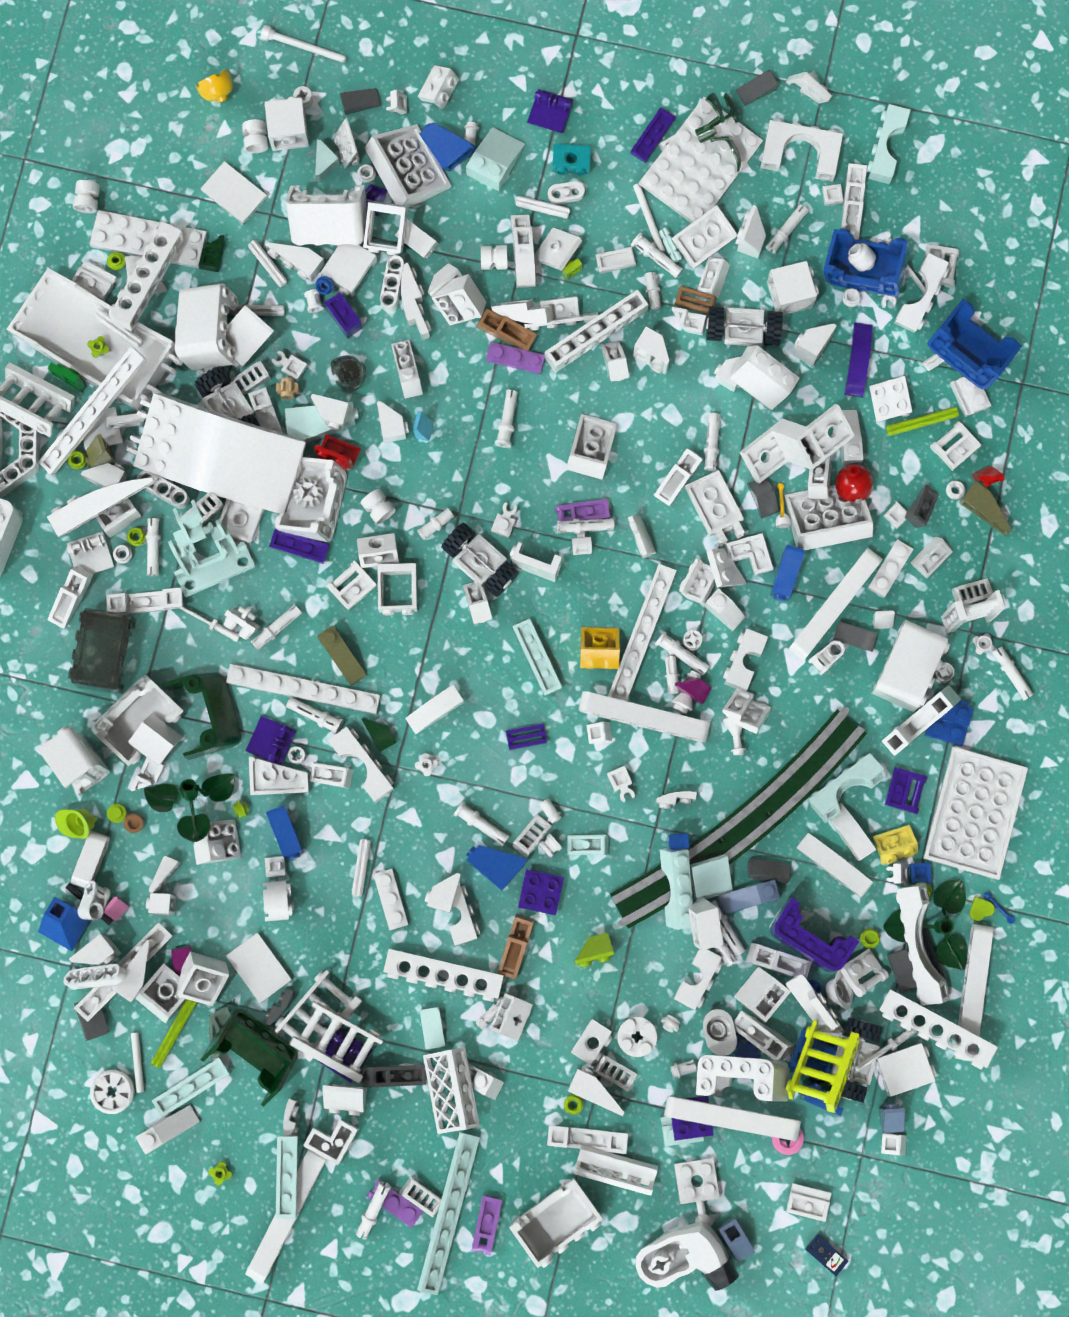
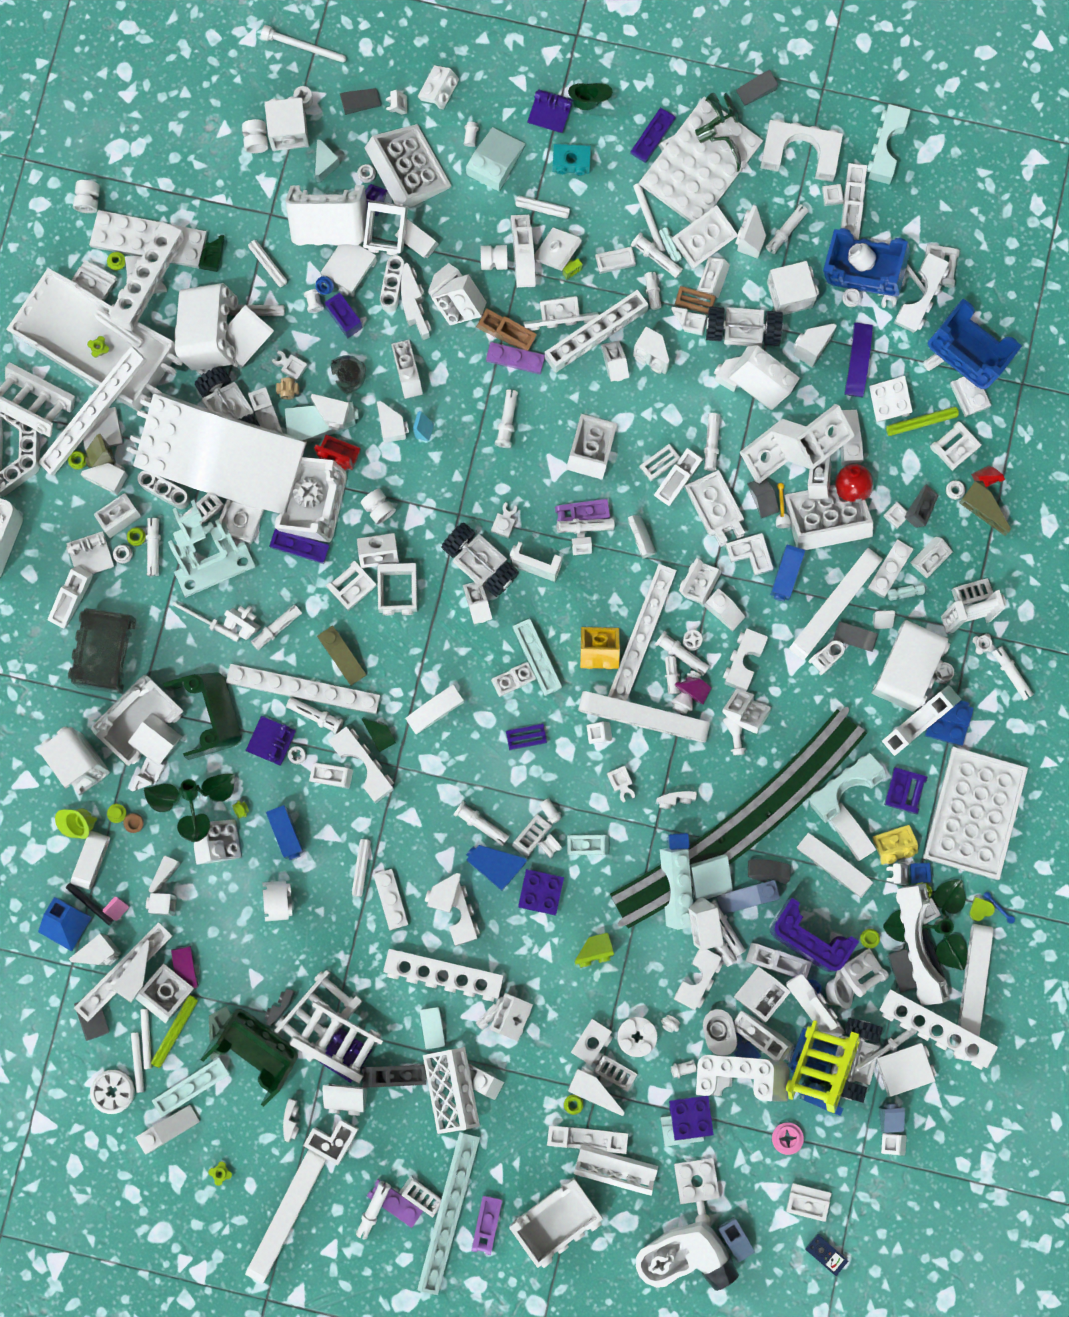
green plate [47,362,86,393] -> none
white slope [47,477,159,537] -> none
white beam [63,964,126,990] -> none
white piece [78,881,110,920] -> none
white tile [104,413,146,430] -> none
white slope [106,588,183,614] -> none
white slope [177,951,229,1006] -> none
yellow cylinder [195,69,233,104] -> none
white tile [200,161,267,224] -> none
white tile [226,932,292,1004] -> none
white slope [230,361,271,395] -> none
white wing [249,757,309,795] -> none
white tile [264,856,286,878] -> none
white slope [265,242,325,282] -> none
light aqua plate [276,1136,298,1219] -> none
white hinge [334,118,360,169] -> none
white plate [415,753,438,776] -> none
white pin [417,508,454,540] -> none
blue slope [419,122,477,172] -> none
white slope [491,299,553,324] -> none
medium nougat slope [497,914,535,979] -> none
white plate [548,181,585,205] -> none
white beam [664,1096,801,1141] -> none
white wing [707,548,746,588] -> none
white wing [786,72,832,104] -> none
none -> white bar [140,1009,152,1069]
none -> white slope [491,662,536,697]
none -> dark green piece [568,83,613,110]
none -> white tile [639,444,680,482]
none -> light aqua axle [887,584,925,601]
none -> white plate [923,898,941,925]

